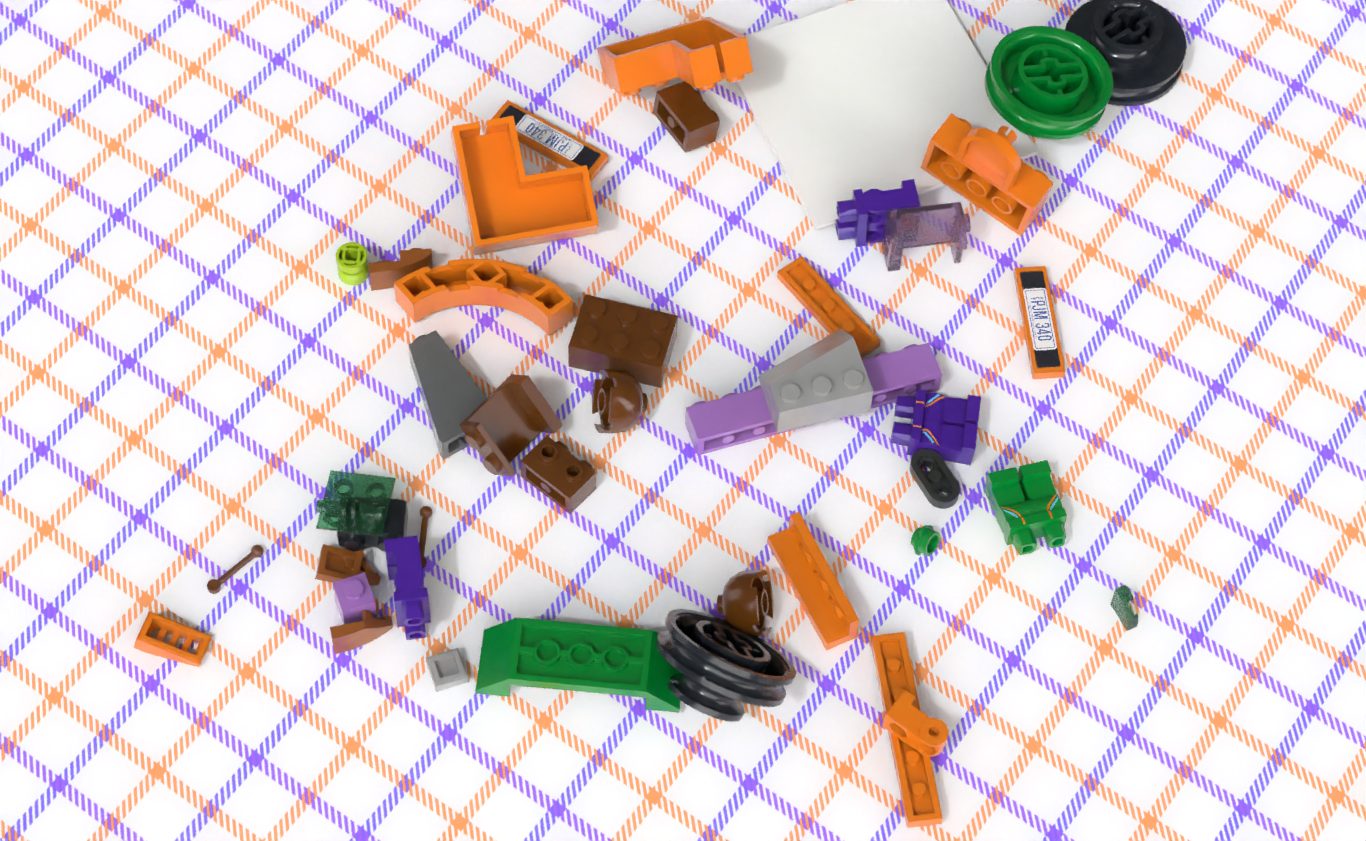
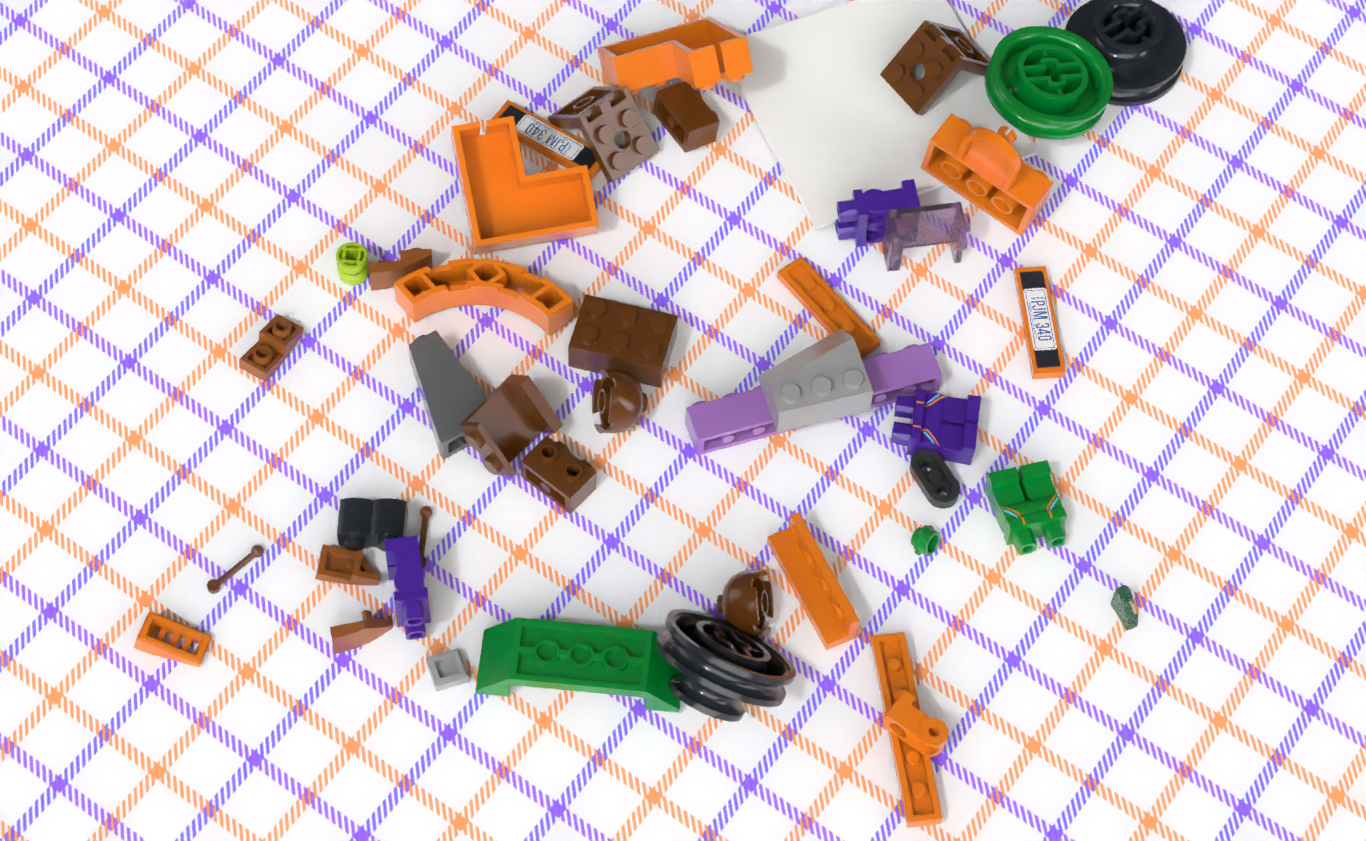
clear green hinge [316,470,396,537] -> none
medium lavender brick [332,573,377,624] -> none
none -> dark orange slope [239,314,304,382]
none -> bracket [547,87,660,182]
none -> reddish brown bracket [880,20,990,116]

